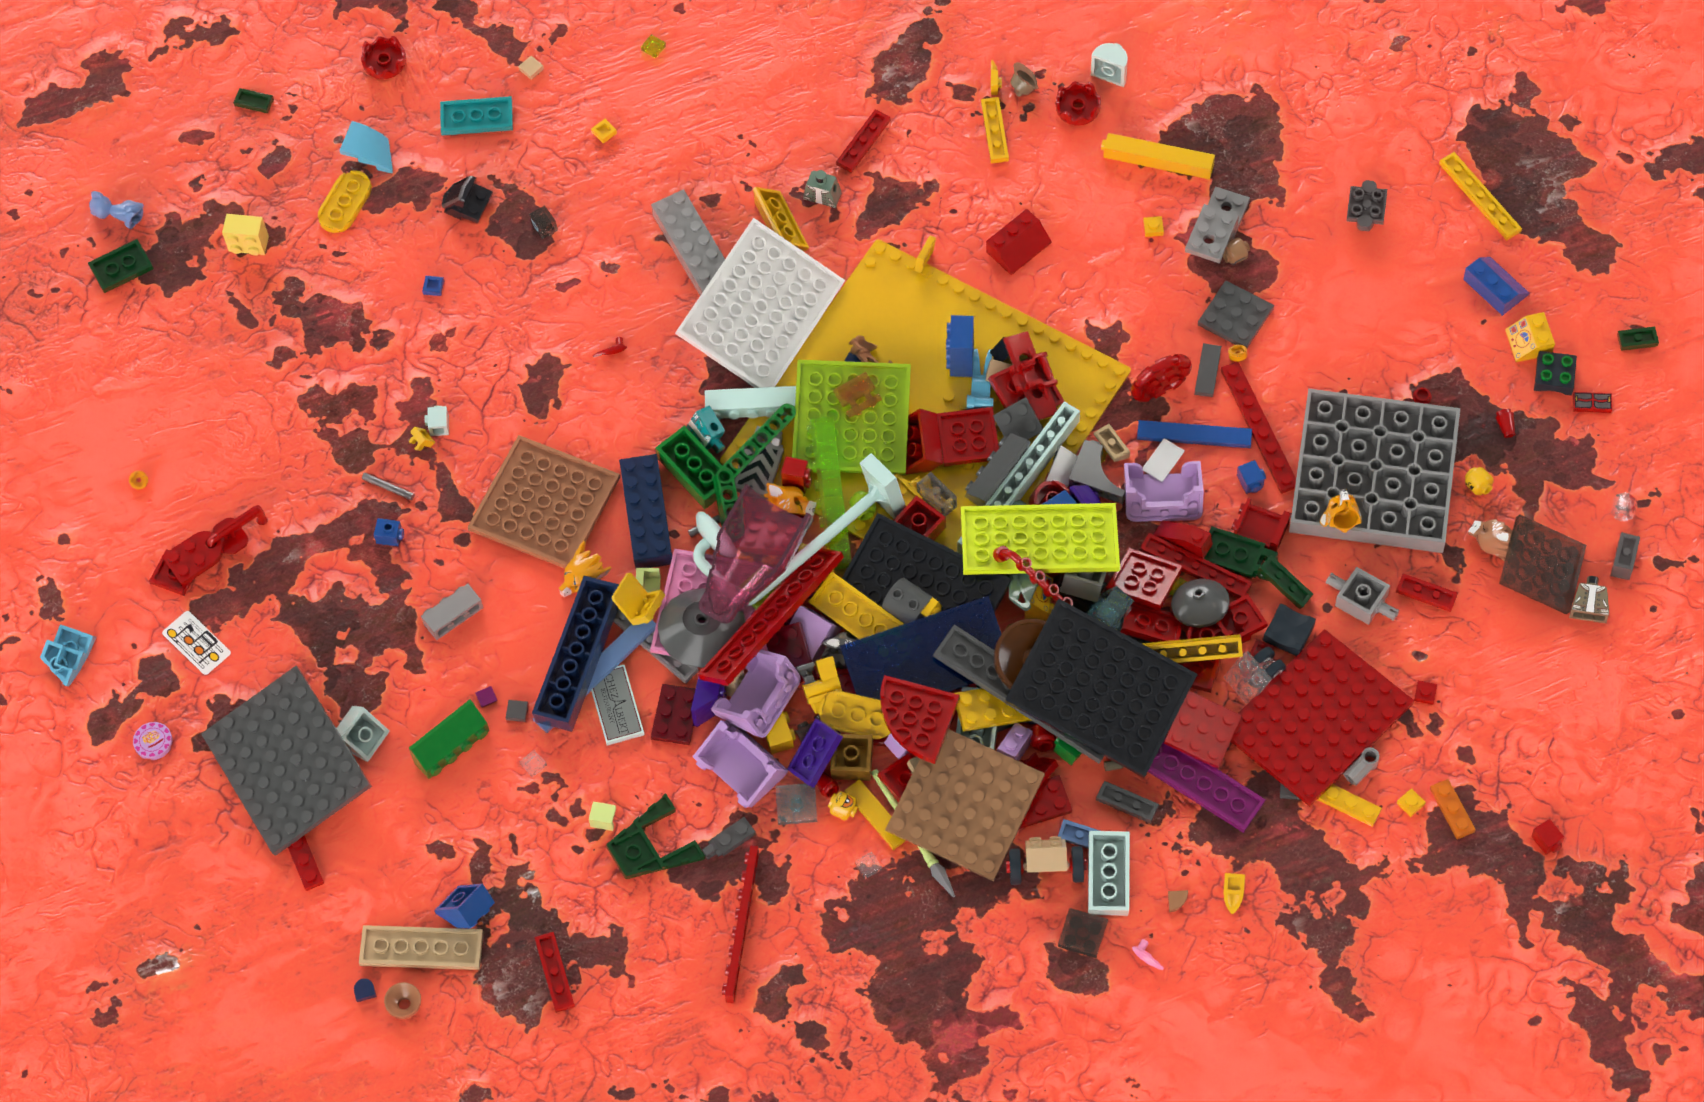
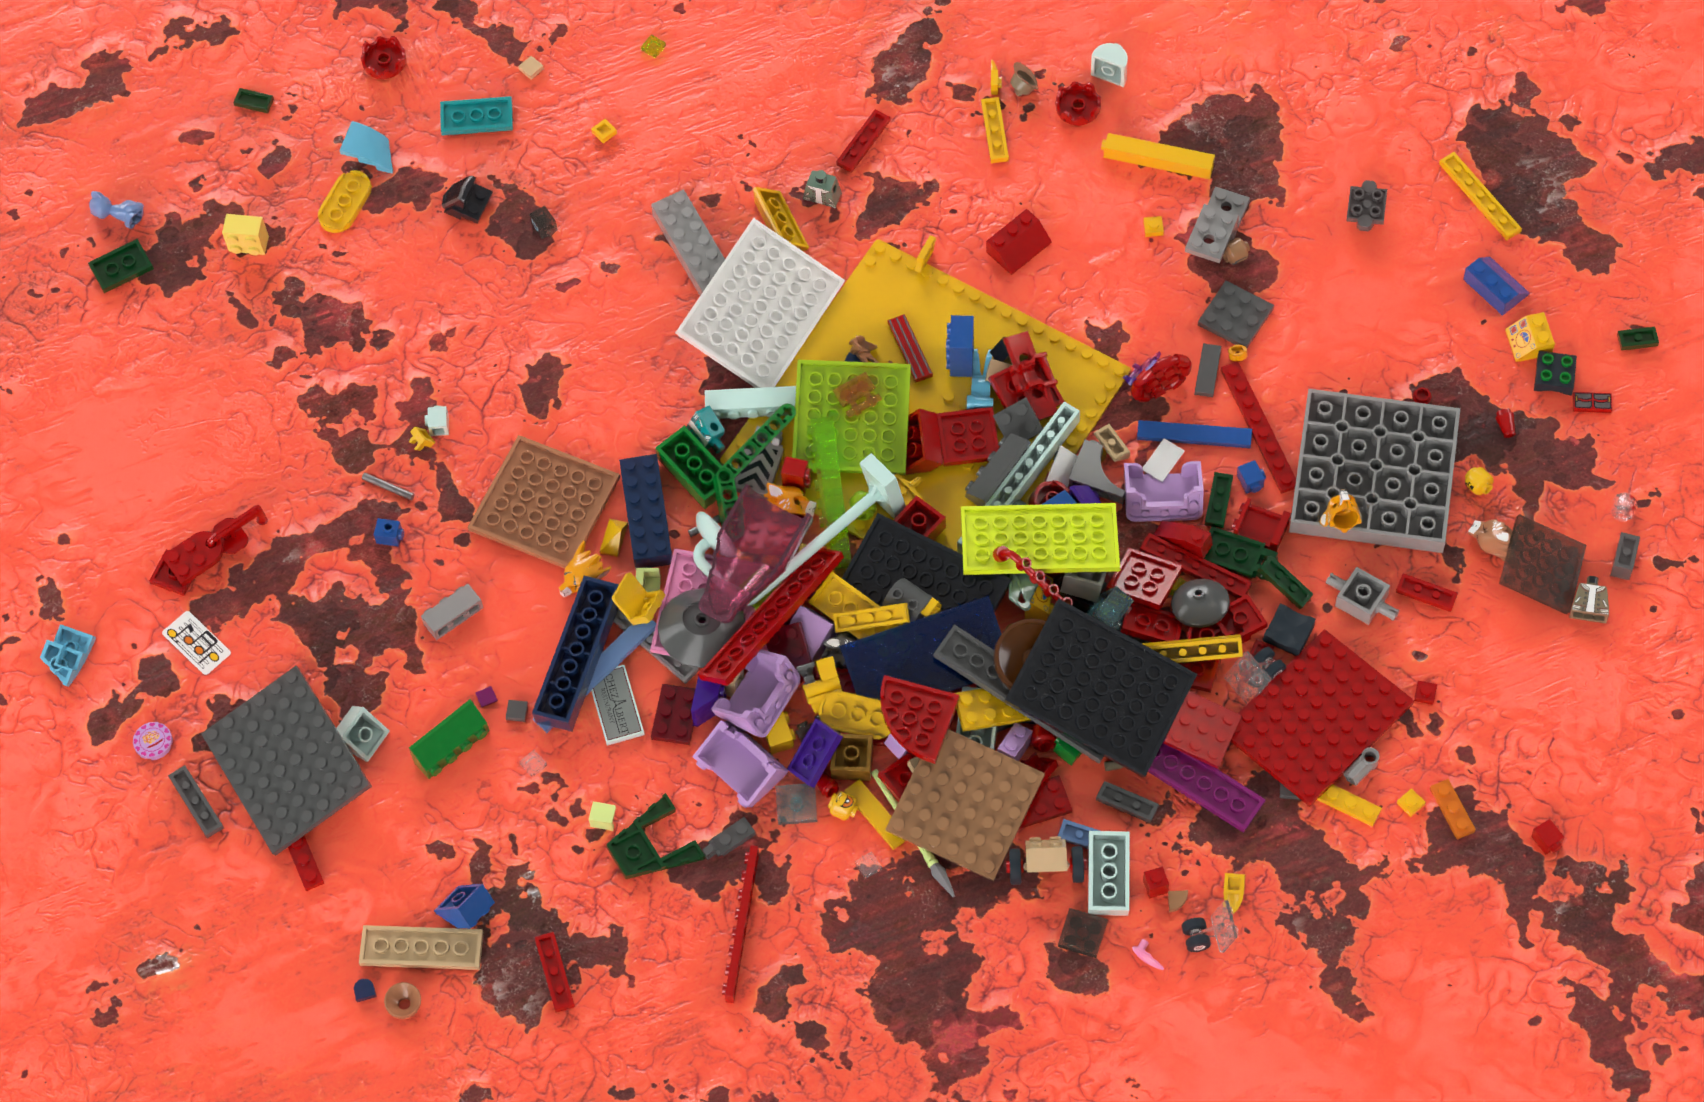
light orange tile [129,470,148,490] -> none
blue tile [422,276,444,296] -> none
red bar [592,337,627,358] -> none
clear brick [917,472,957,517] -> none
none -> dark grey plate [168,765,224,838]
none -> yellow slope [599,519,628,557]
none -> yellow tile [833,603,910,633]
none -> red tile [887,314,933,383]
none -> piece [1123,351,1161,386]
none -> red brick [1143,866,1169,899]
none -> clear plate [1181,900,1238,953]
none -> dark green plate [1205,472,1233,529]

